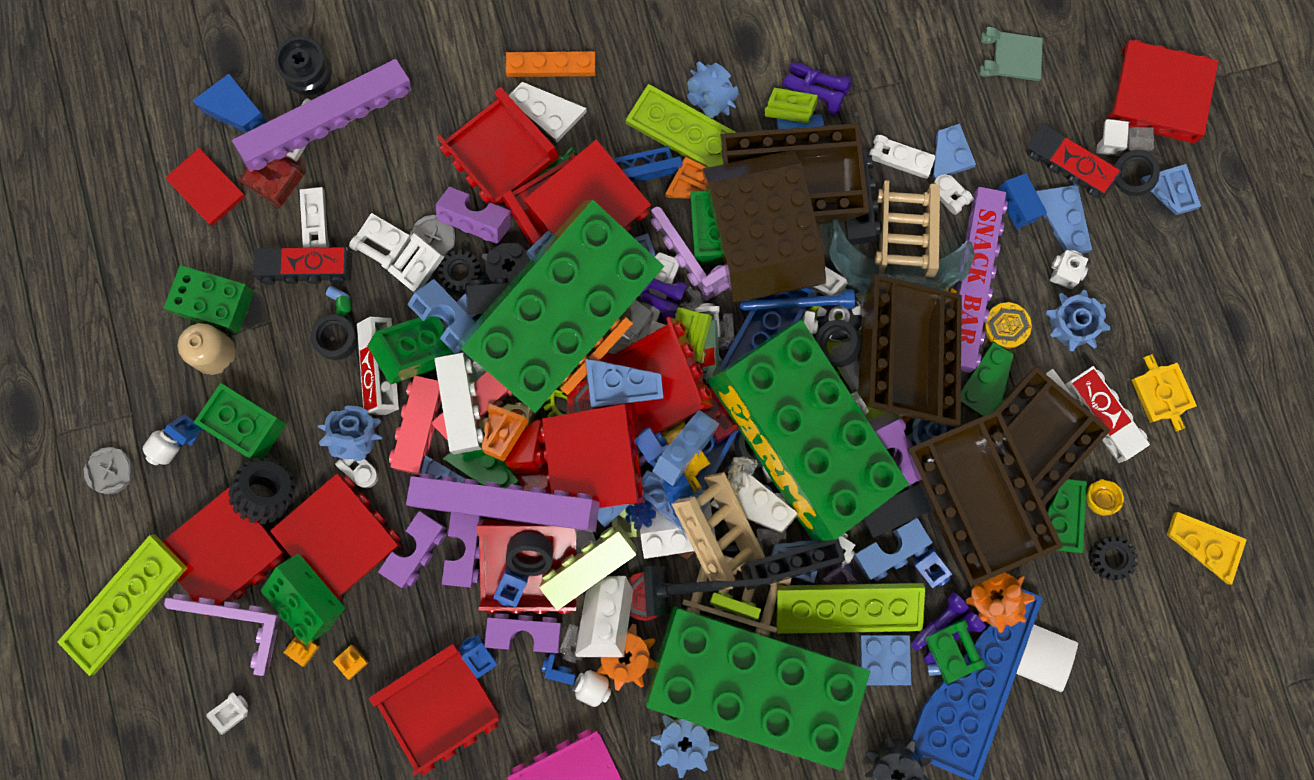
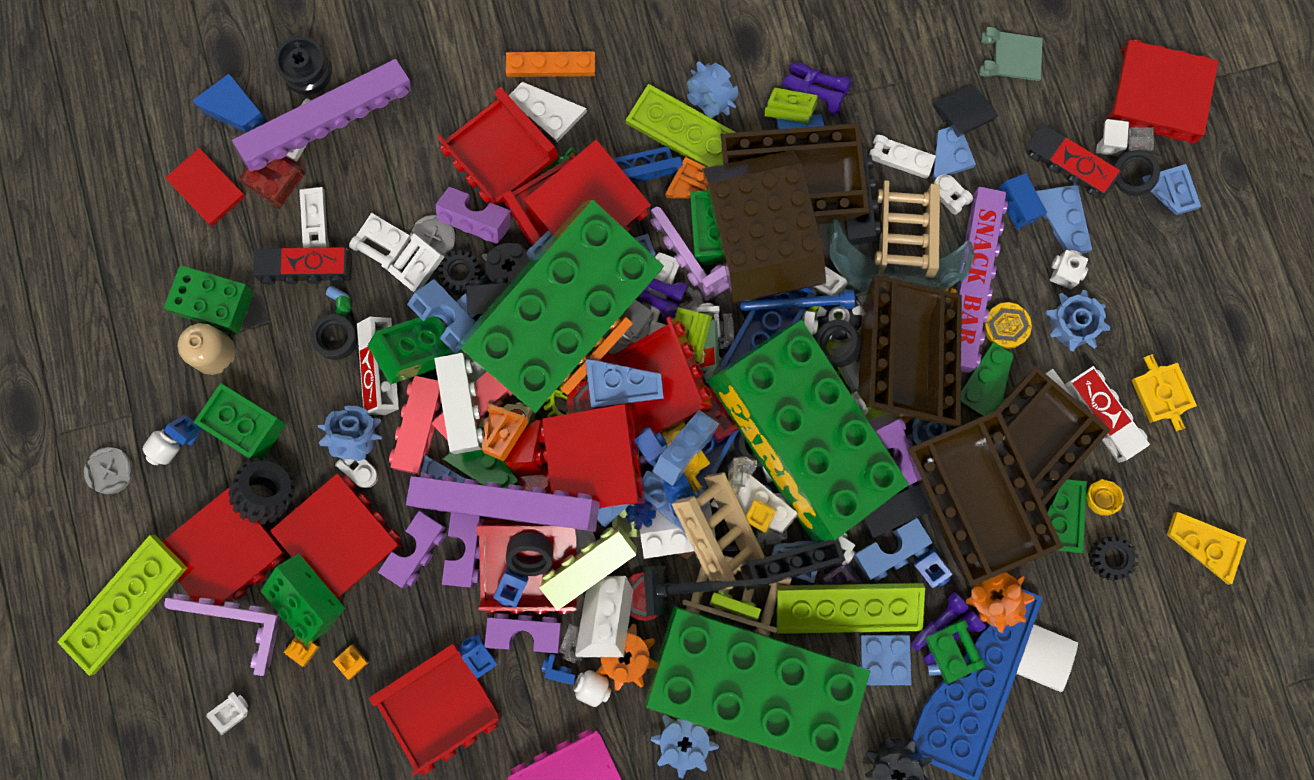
none -> yellow tile [746,499,778,532]
none -> black slope [932,85,998,137]

